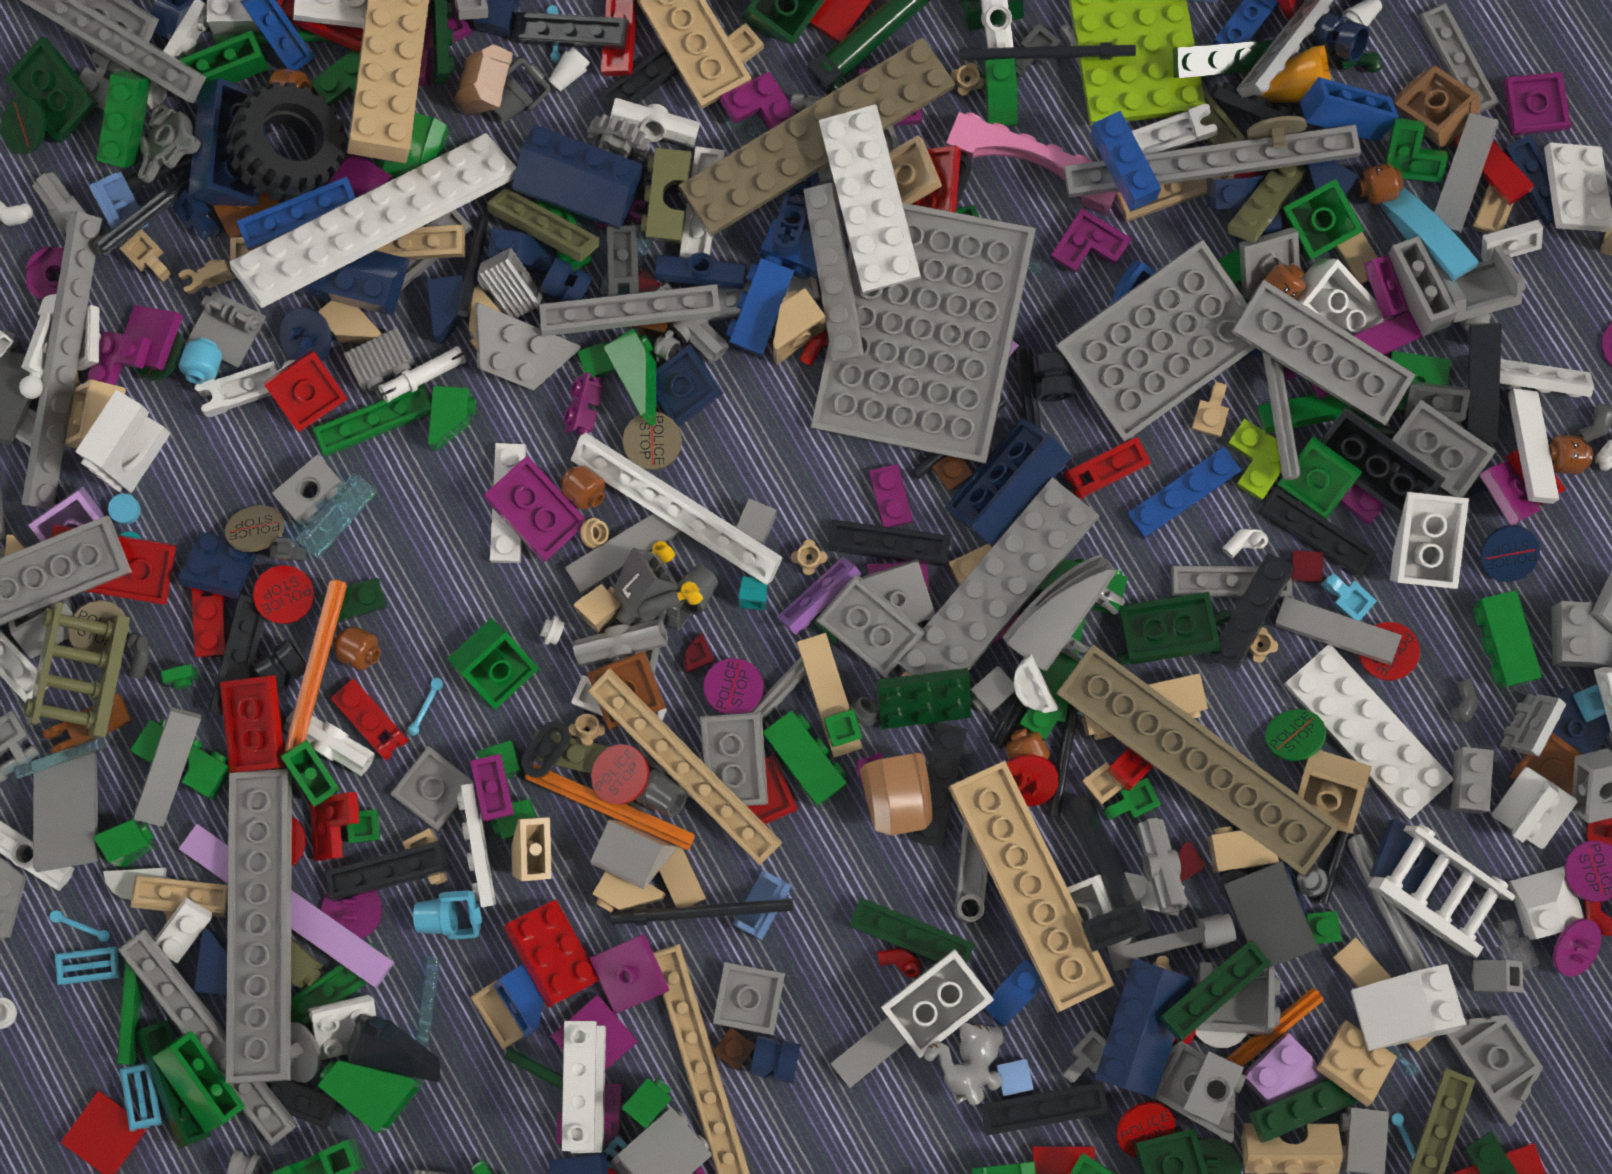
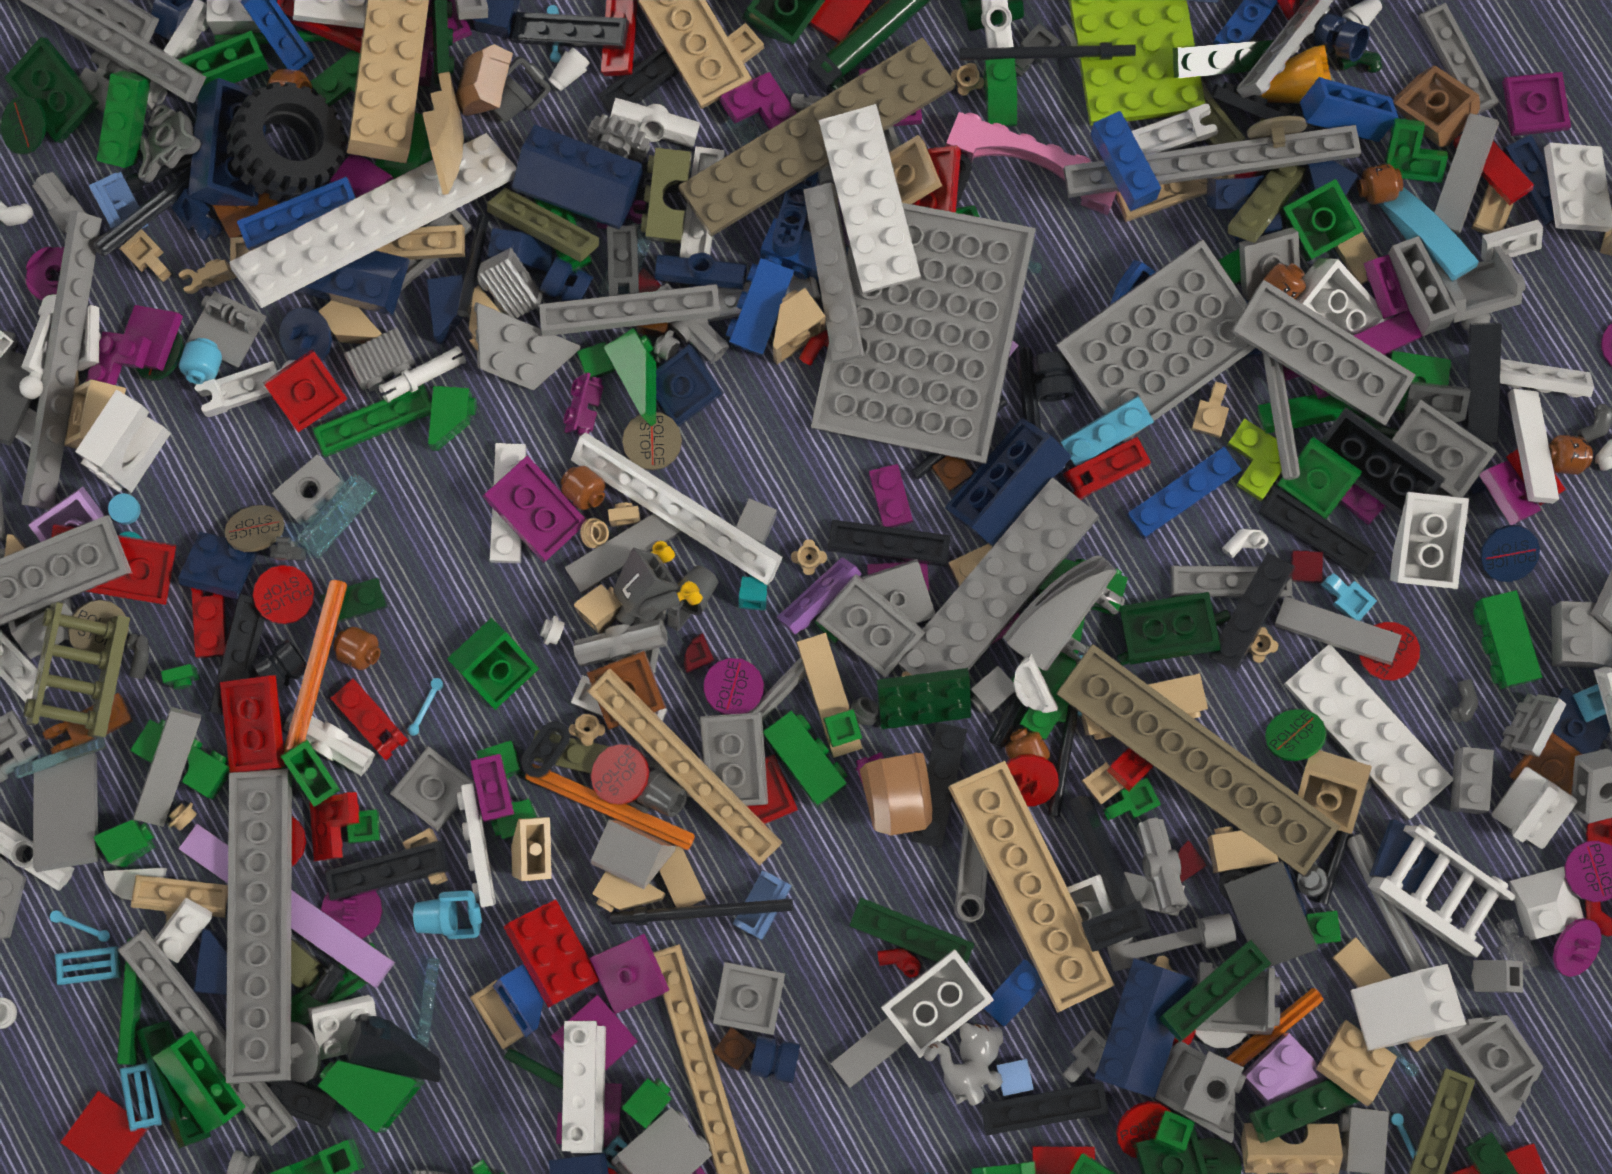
magenta plate [1050,208,1132,274] -> none
none -> tan plate [168,802,197,831]
none -> black pin [310,962,346,1004]
none -> tan slope [423,72,464,195]
none -> tan plate [608,503,641,527]
none -> medium azure plate [1061,395,1154,467]
none -> green plate [1153,1110,1195,1154]

